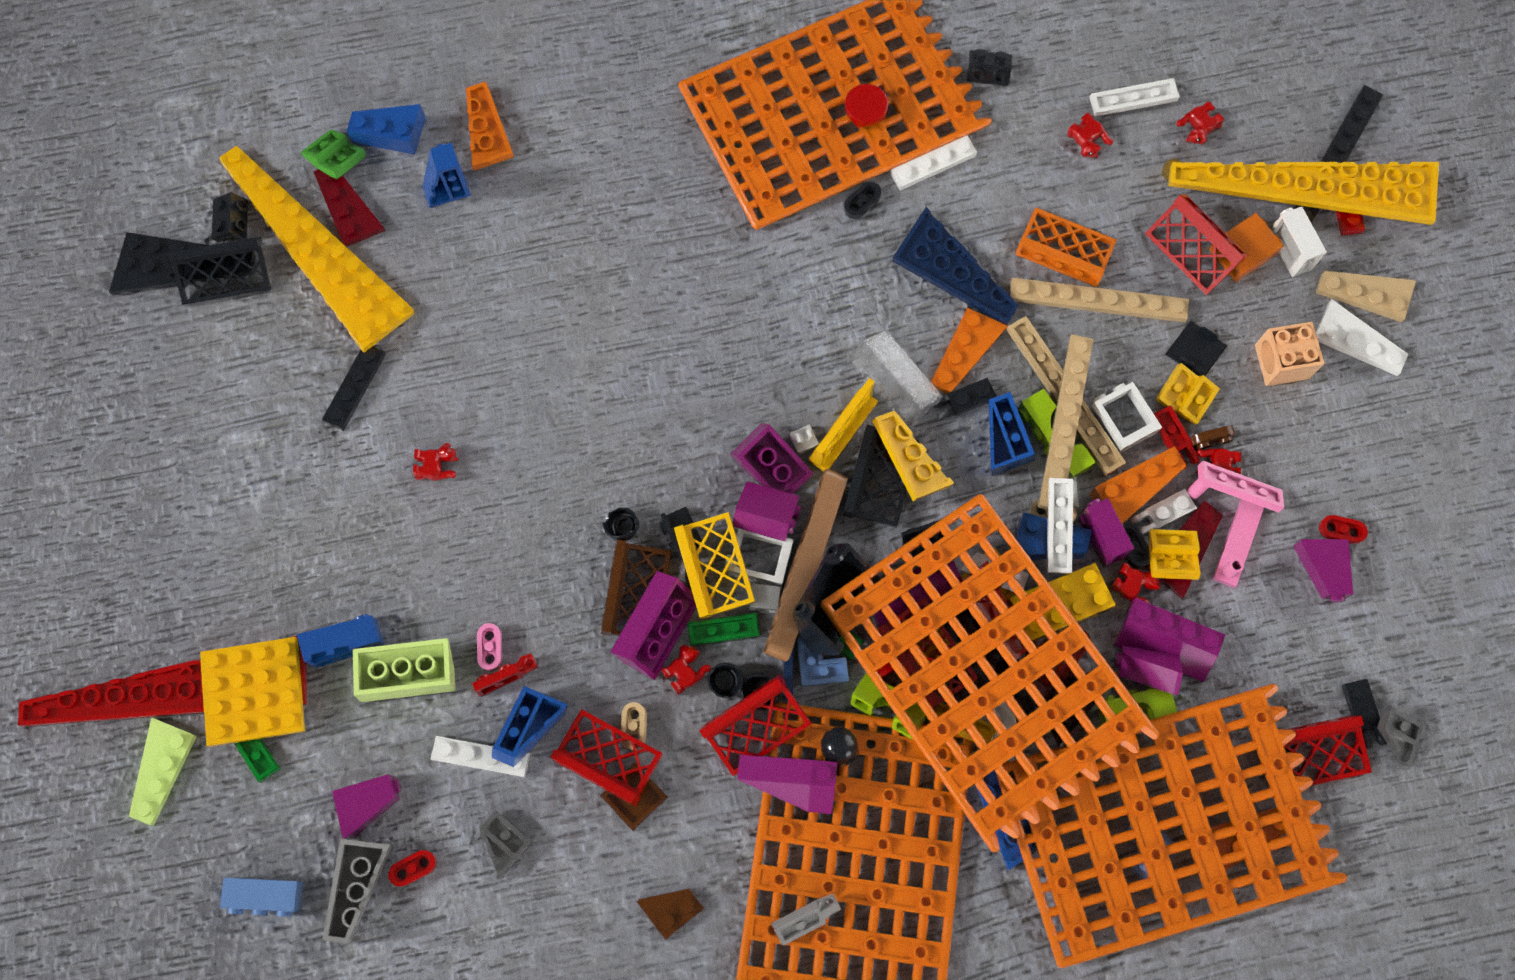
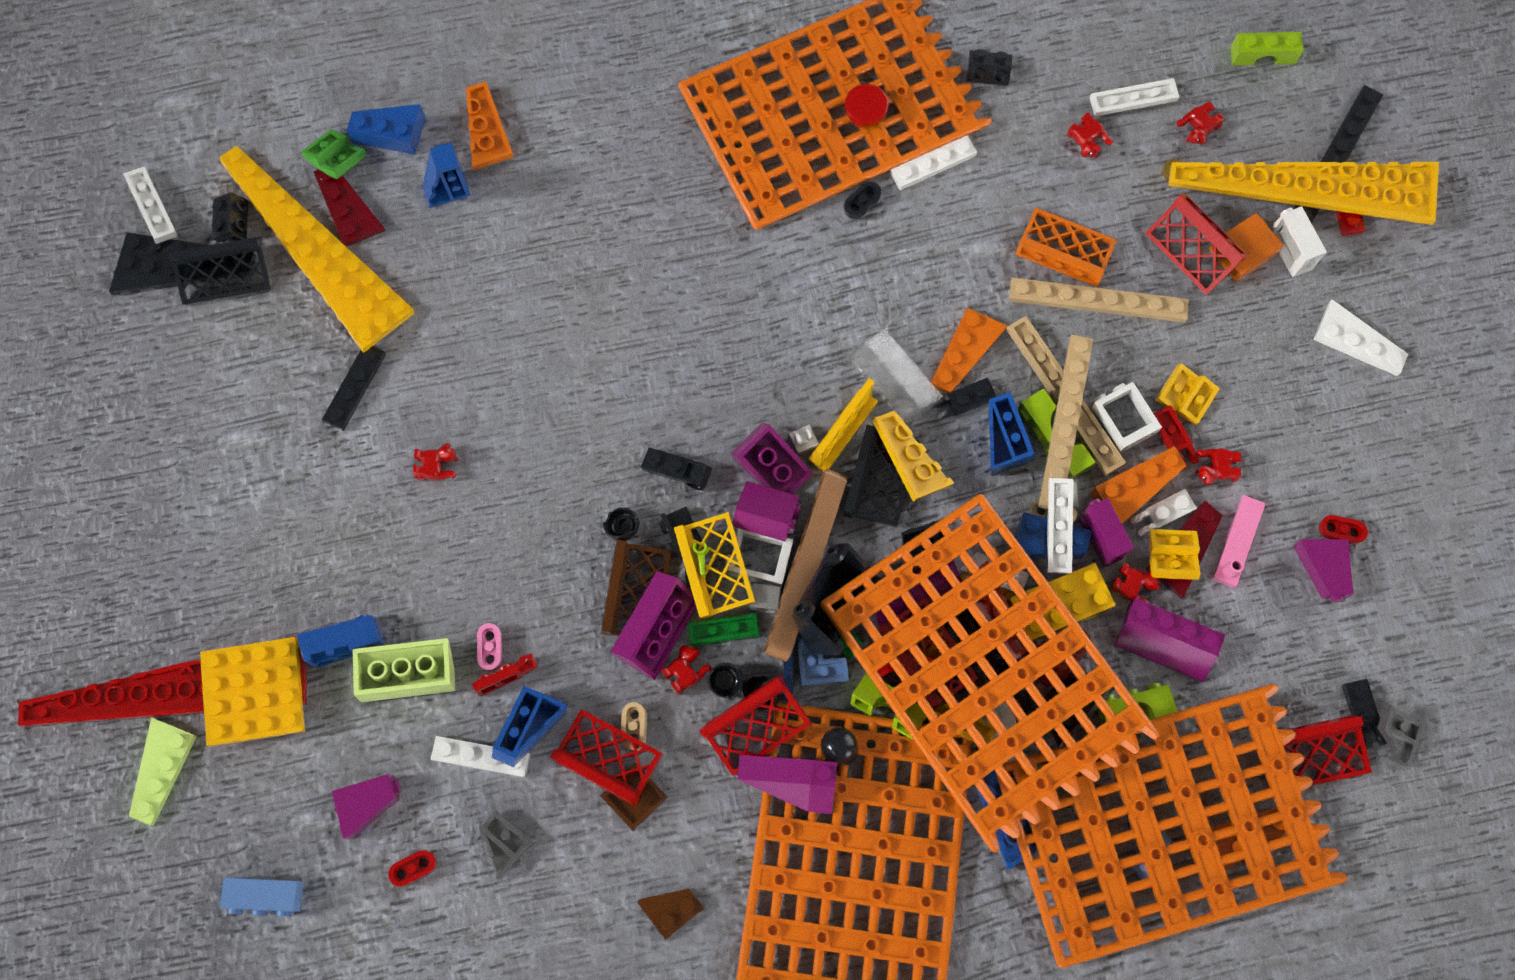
green tile [234,739,281,783] -> none
light grey wedge [322,839,392,943] -> none
light grey hinge [771,894,841,946] -> none
dark blue wing [892,207,1019,325] -> none
magenta slope [1114,645,1183,695] -> none
black plate [1122,524,1150,568] -> none
black piece [1165,321,1227,376] -> none
bright pink piece [1187,461,1284,513] -> none
reddish brown plate [1190,425,1236,450] -> none
light nougat brick [1255,322,1324,386] -> none
tan wing [1316,271,1416,322] -> none
none -> white plate [123,167,177,244]
none -> black plate [641,447,712,491]
none -> lime hand [693,542,709,575]
none -> lime arch [1230,32,1304,66]

